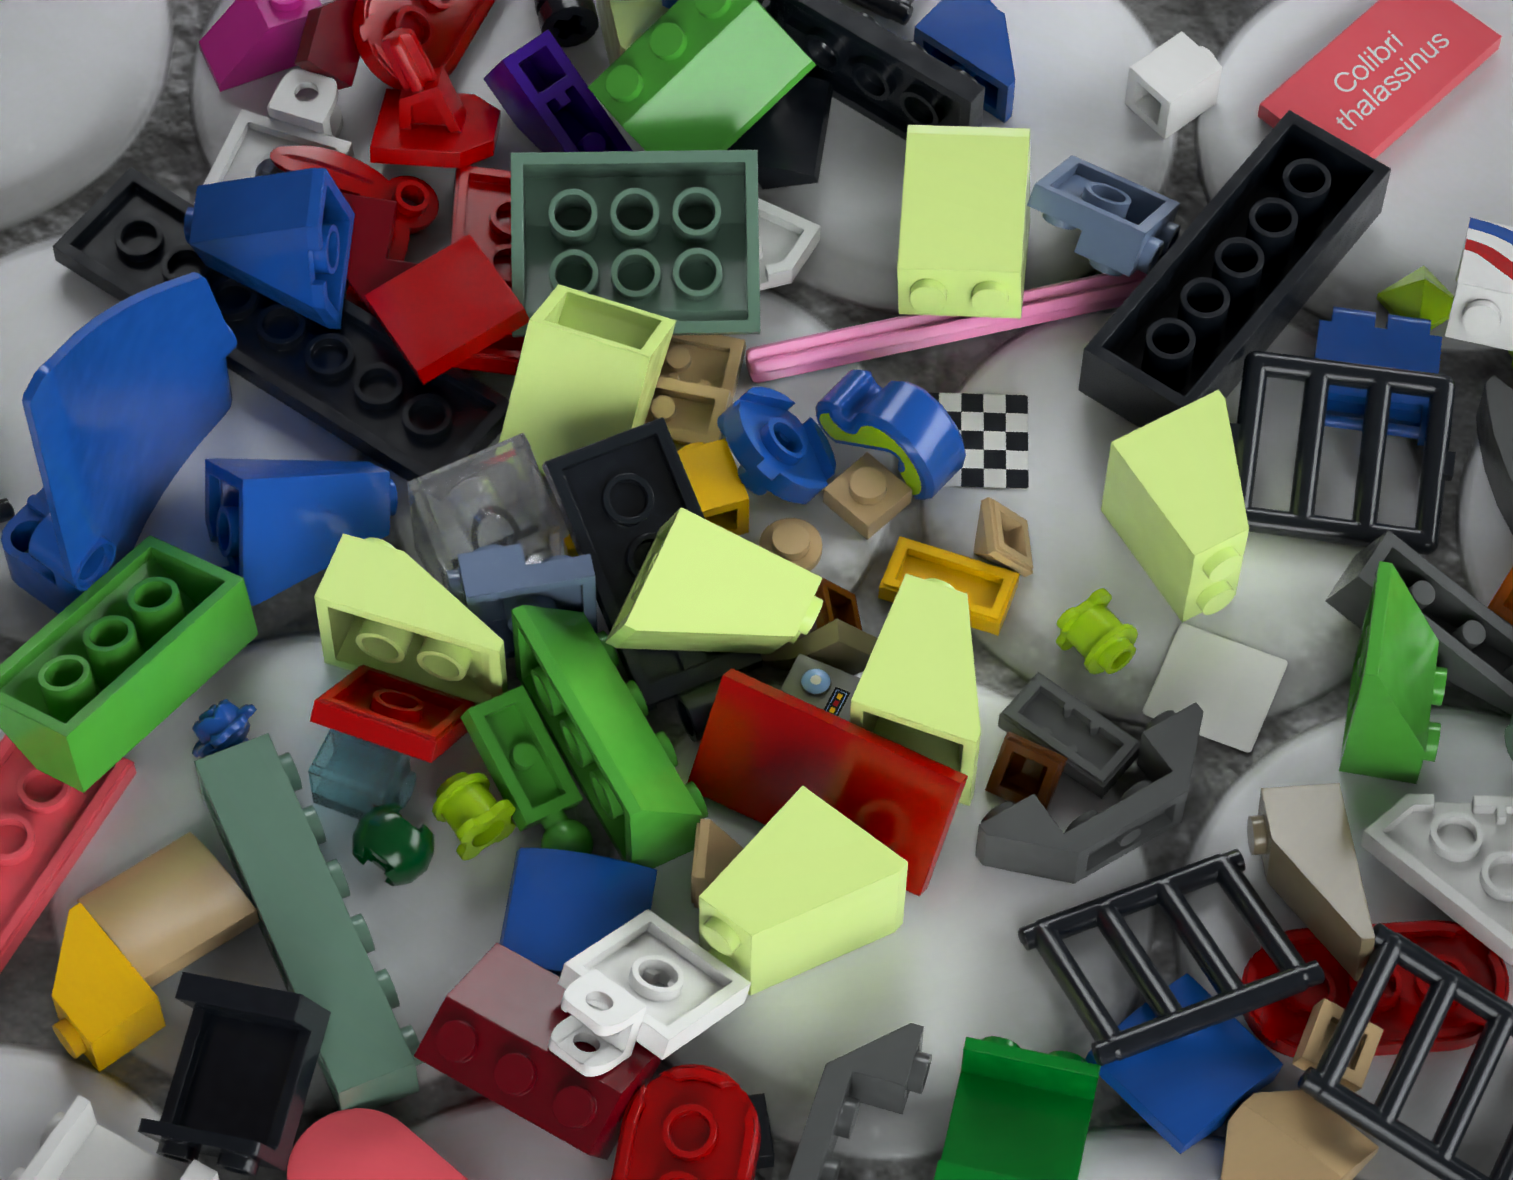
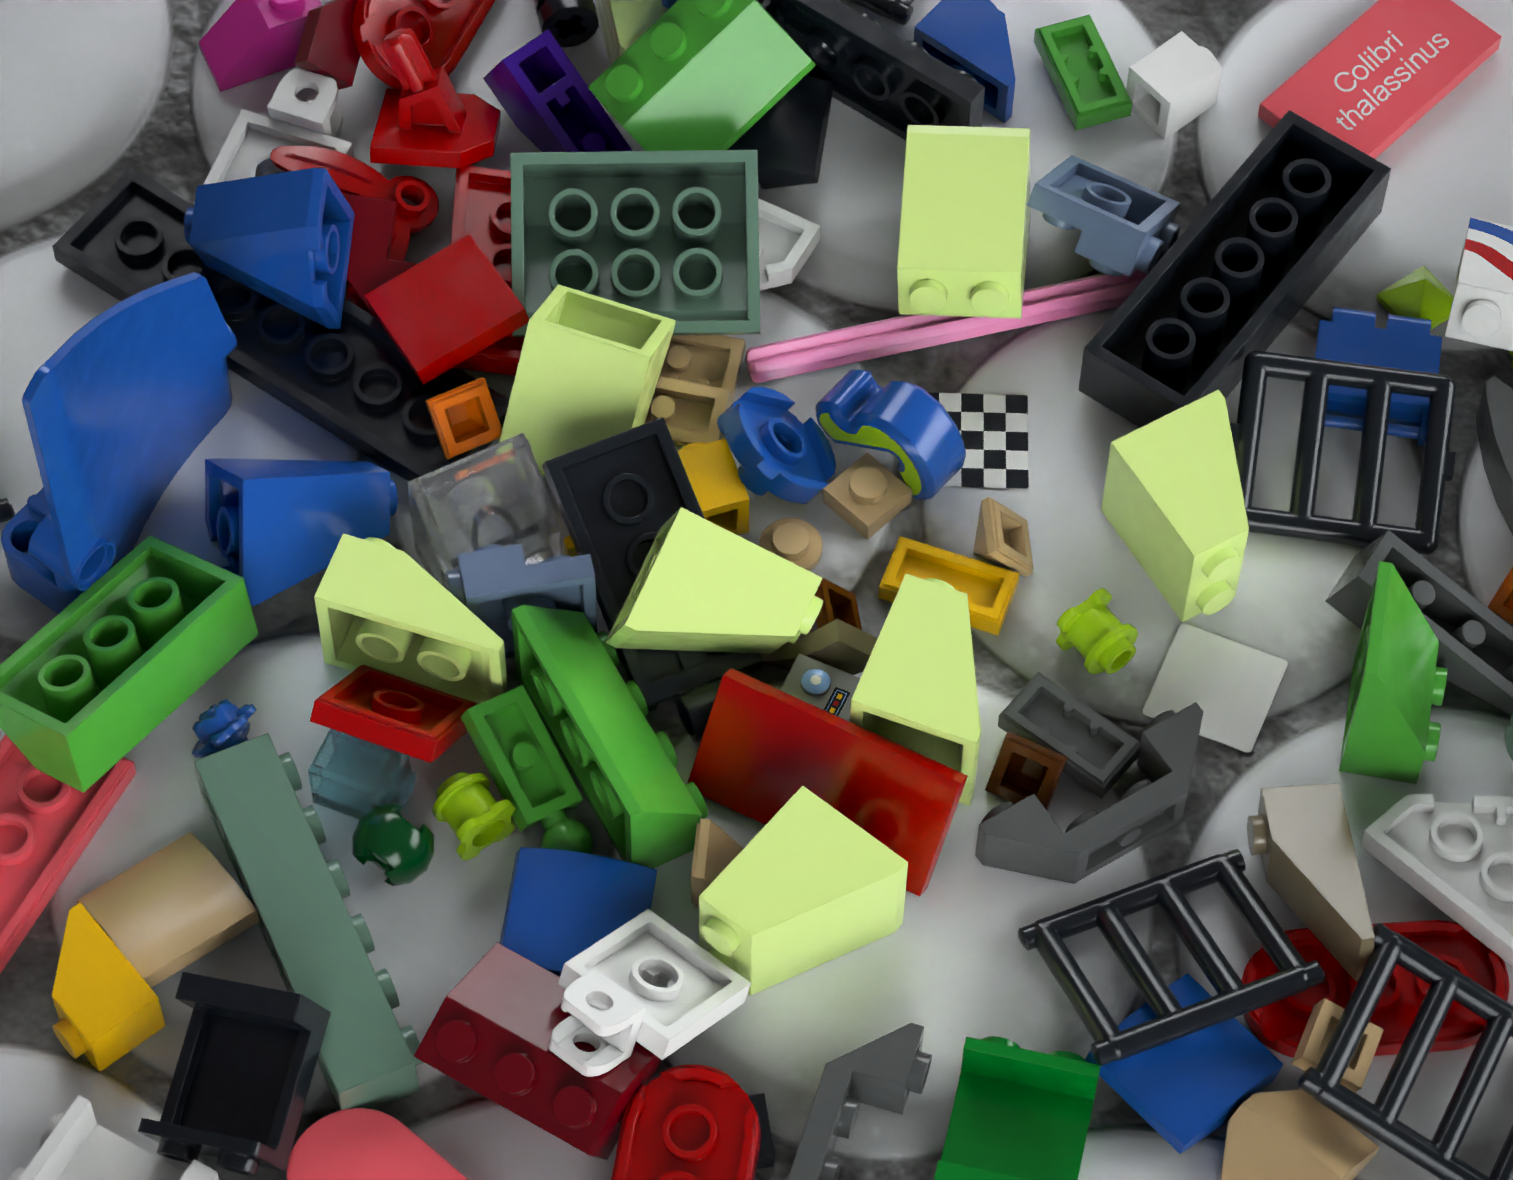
none -> orange slope [425,377,502,459]
none -> bright green plate [1034,14,1132,130]

